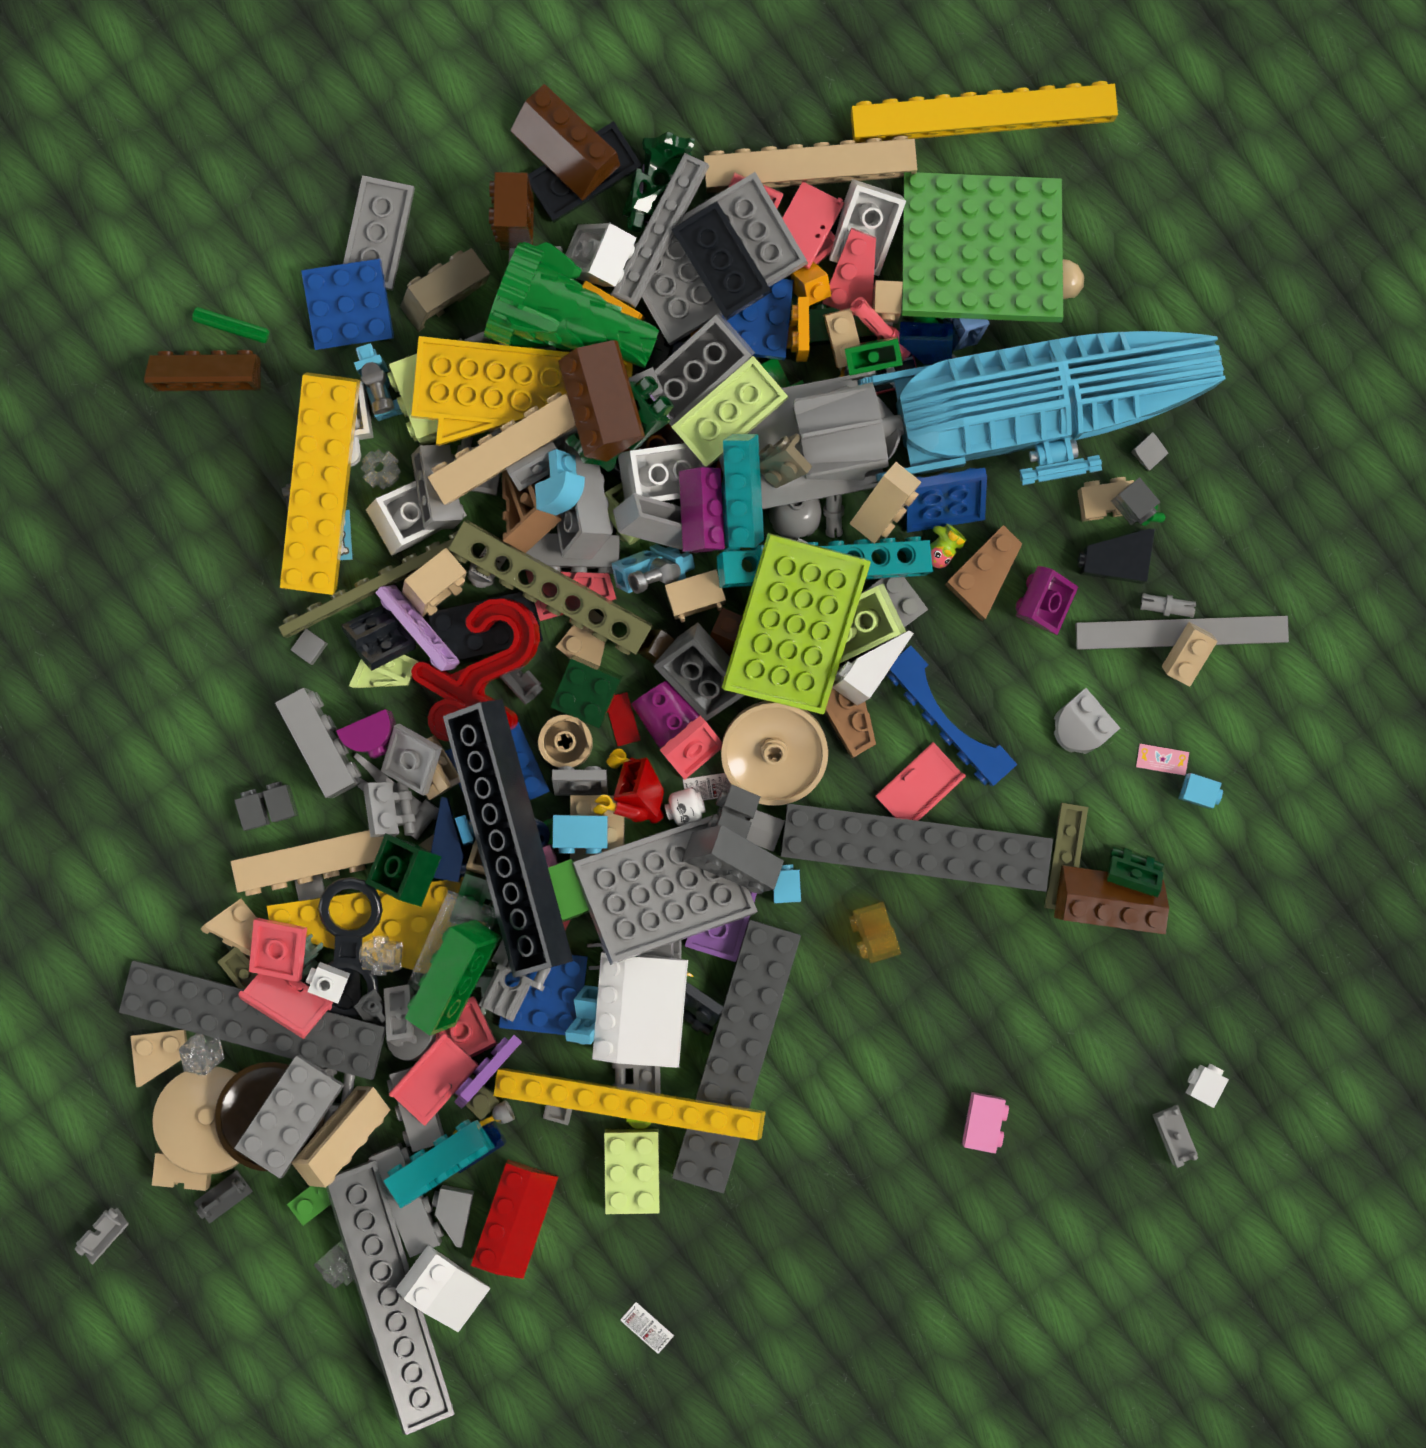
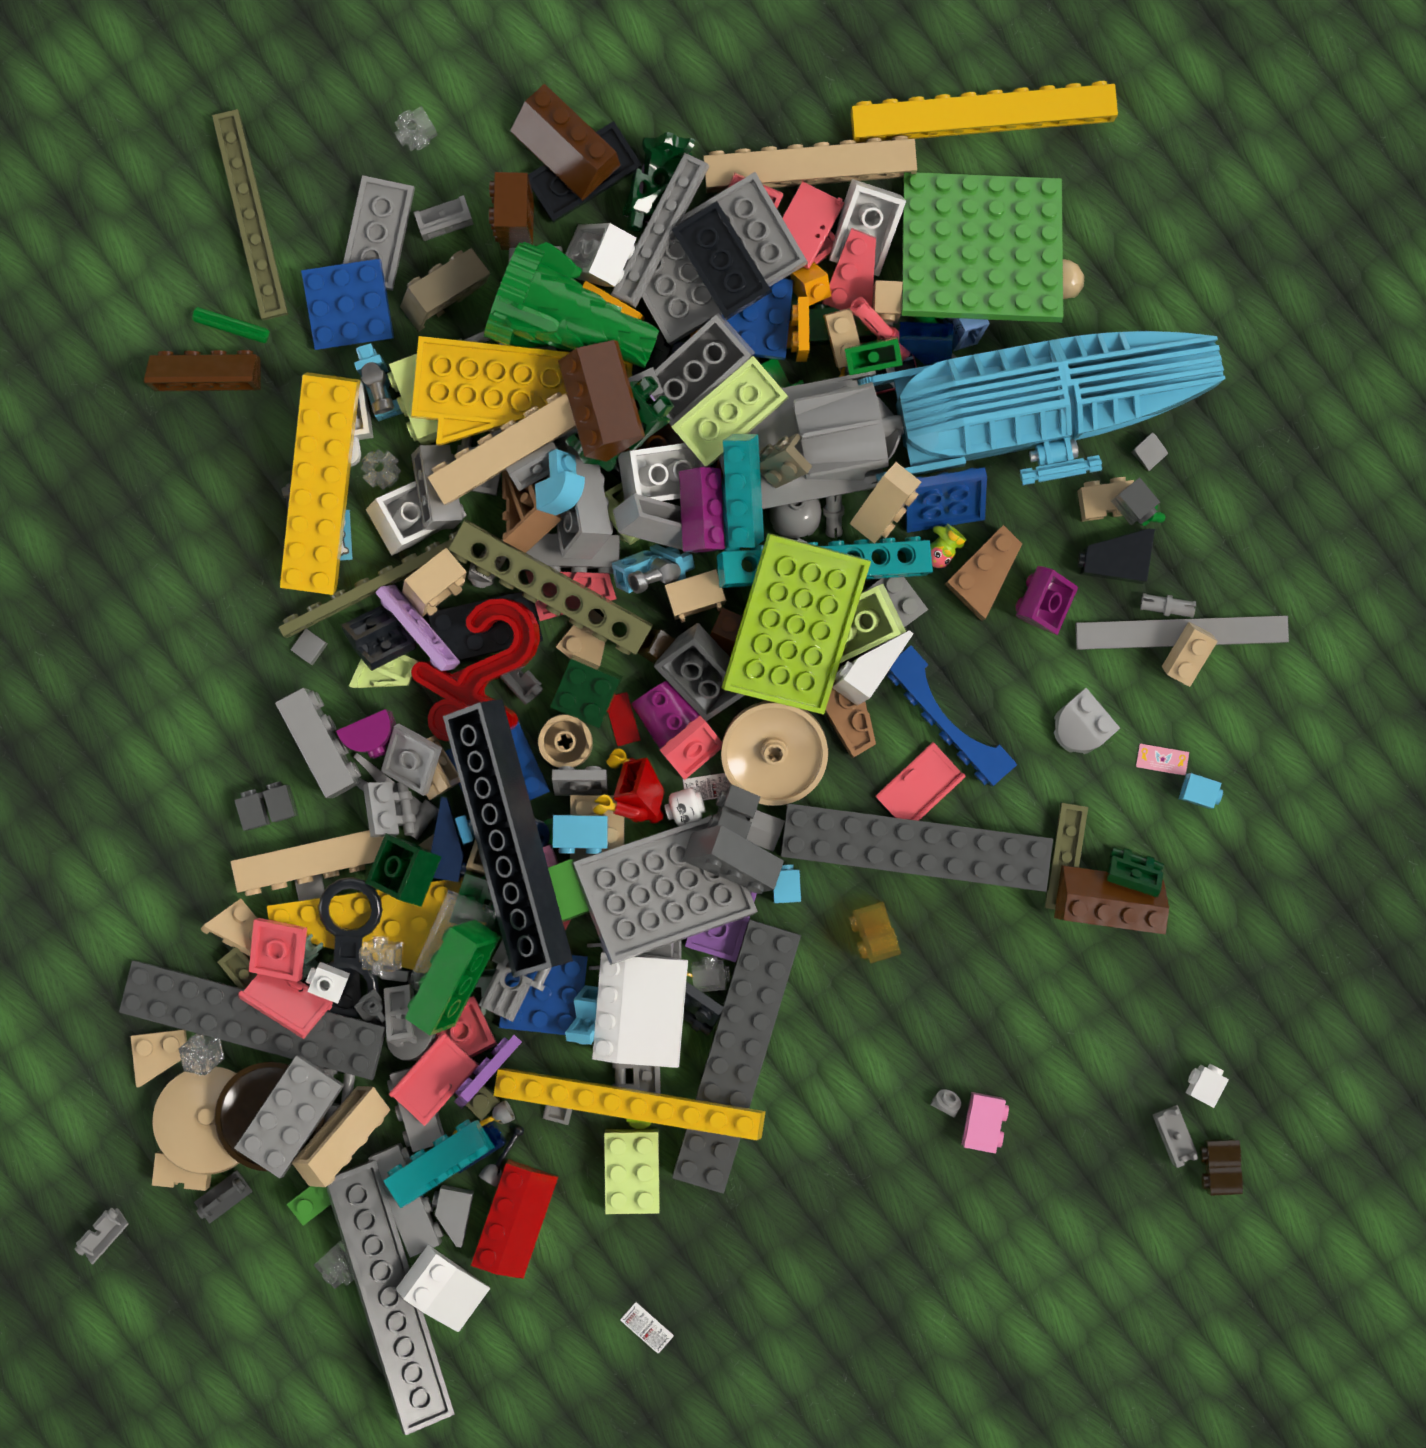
none -> olive plate [212,109,289,321]
none -> light grey tile [380,967,411,982]
none -> clear brick [394,106,438,151]
none -> light grey hinge [414,195,474,241]
none -> hinge [479,1126,524,1187]
none -> clear brick [691,956,730,992]
none -> light grey plate [930,1089,961,1117]
none -> dark brown brick [1200,1139,1243,1196]

